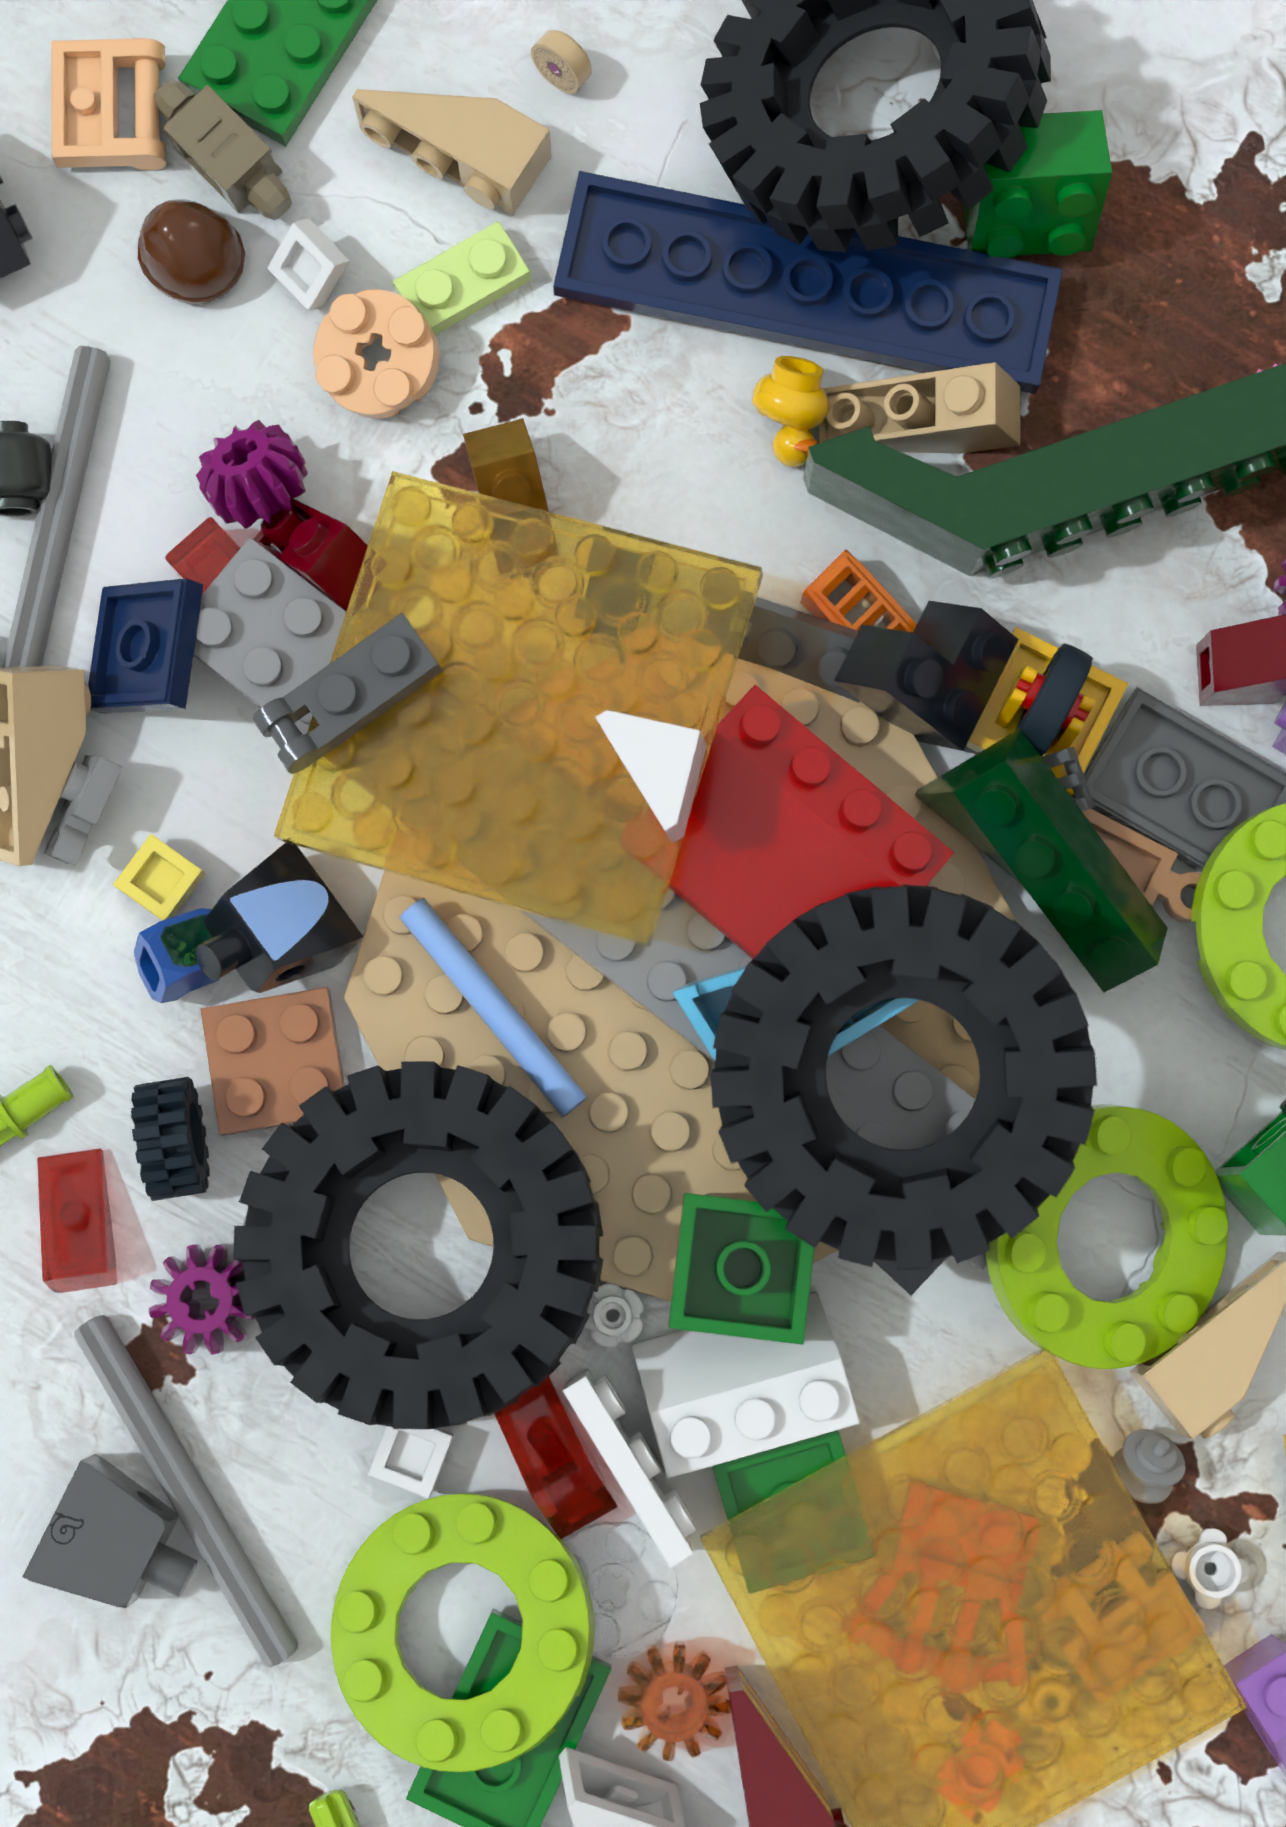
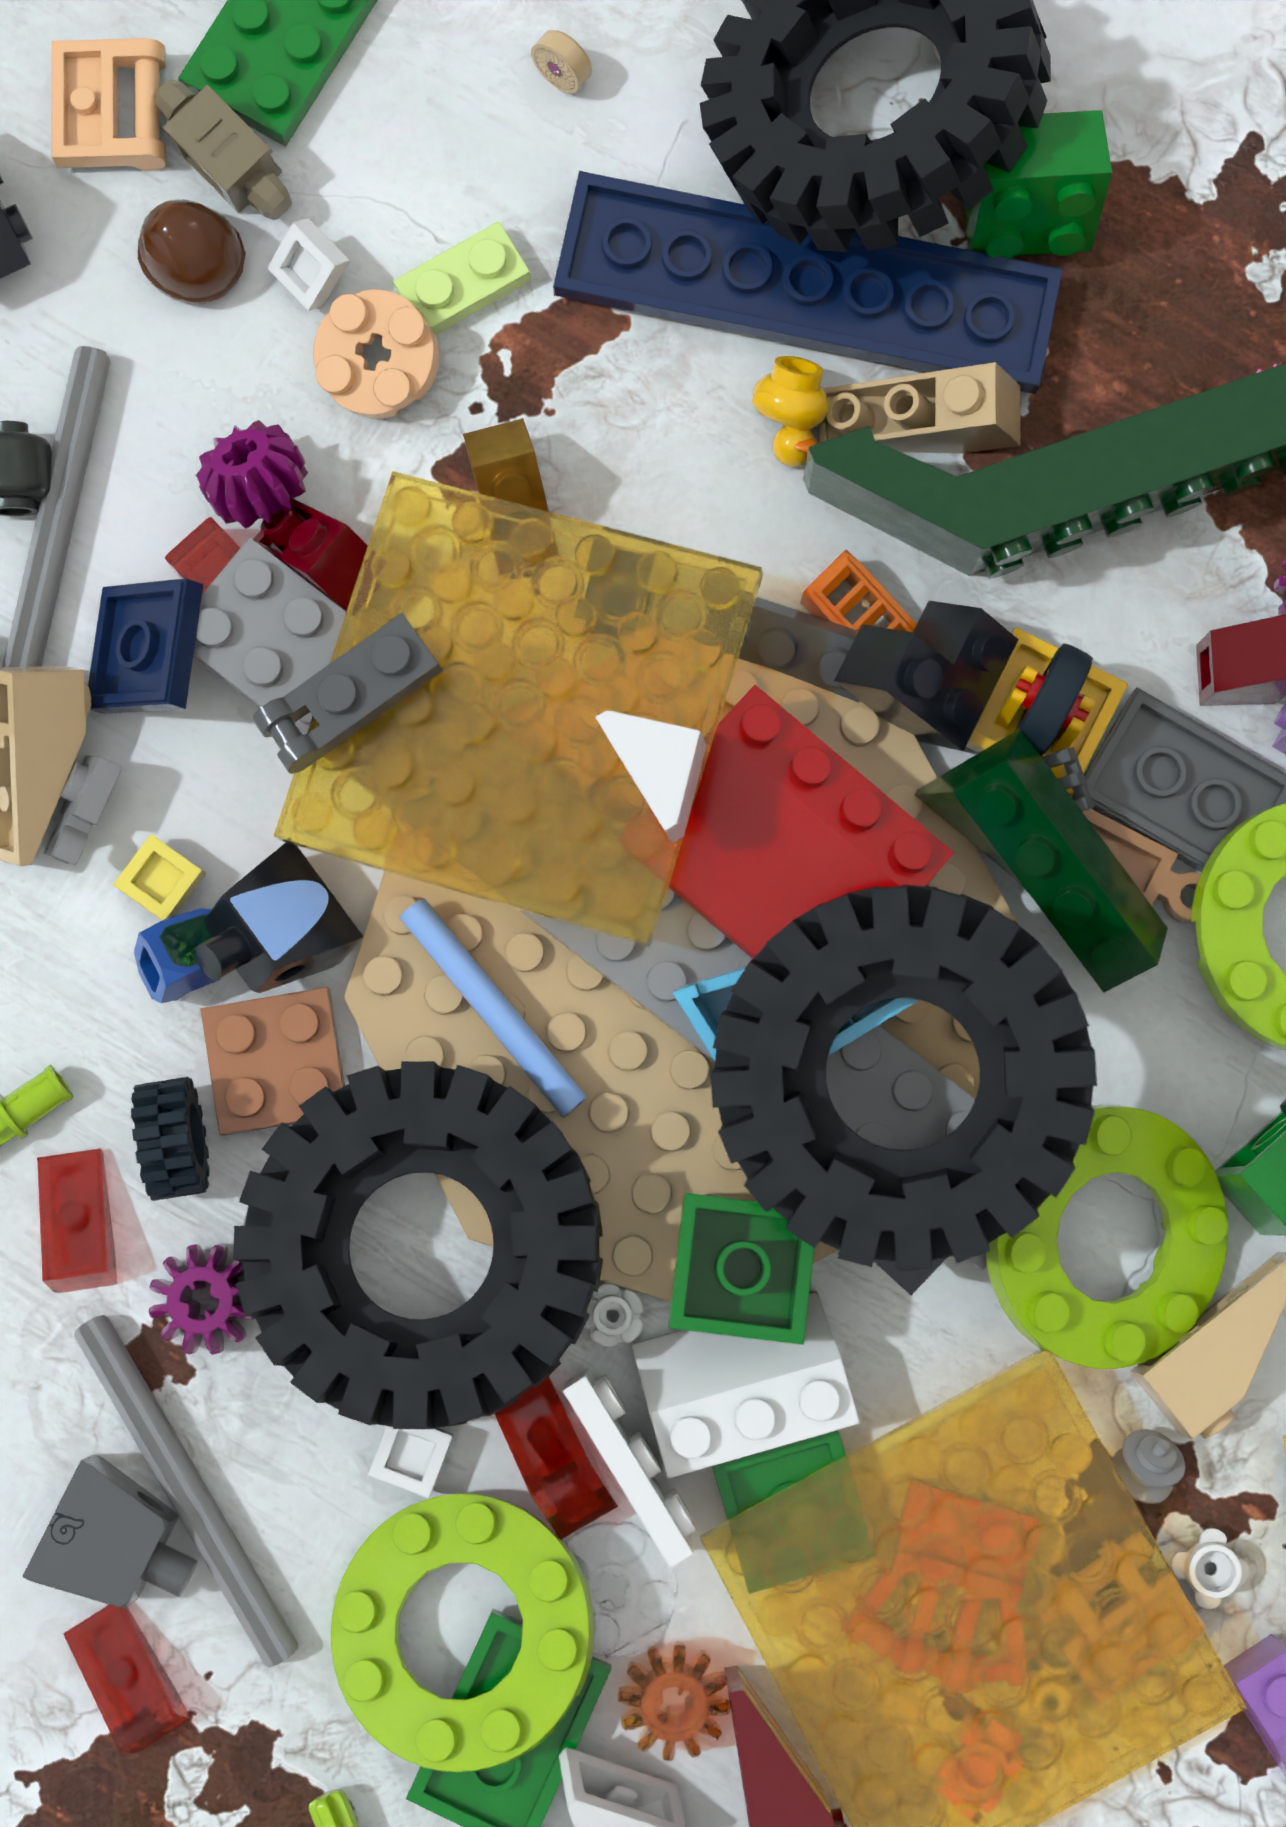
tan slope [352,89,551,215] -> none
none -> clear red slope [63,1605,190,1754]

